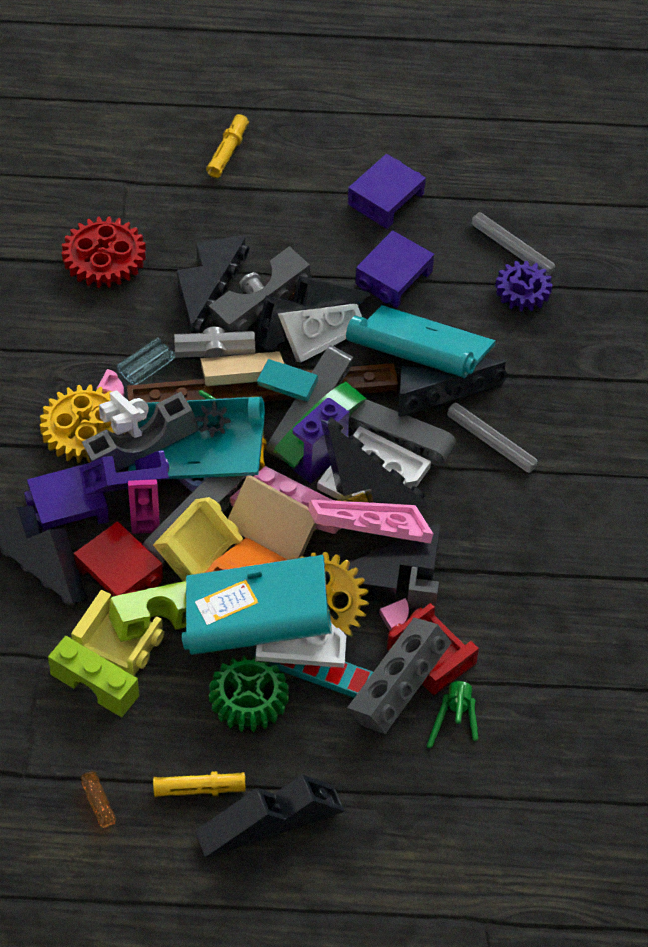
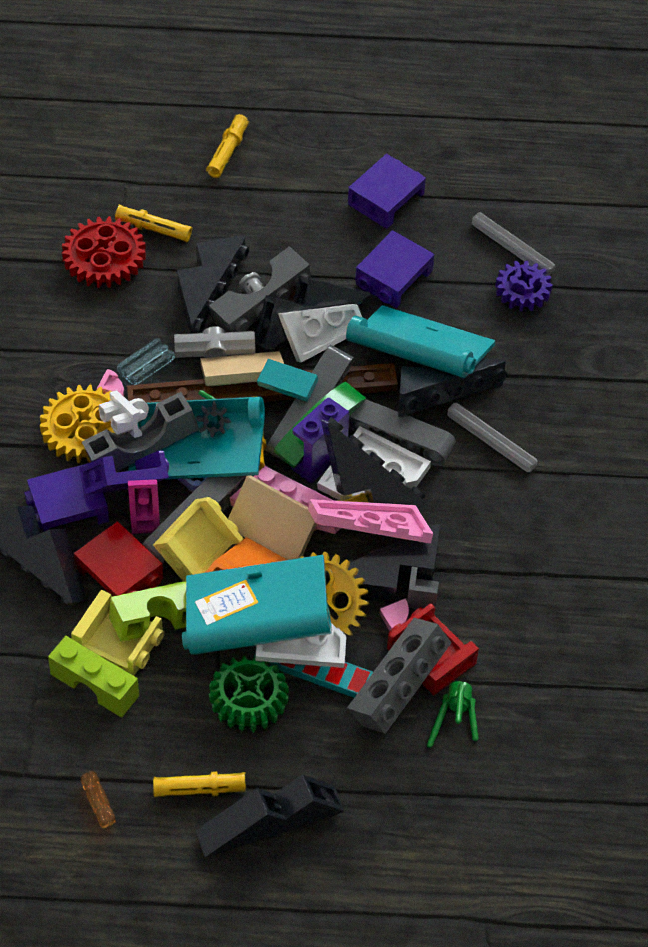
none -> yellow pin [115,205,192,242]

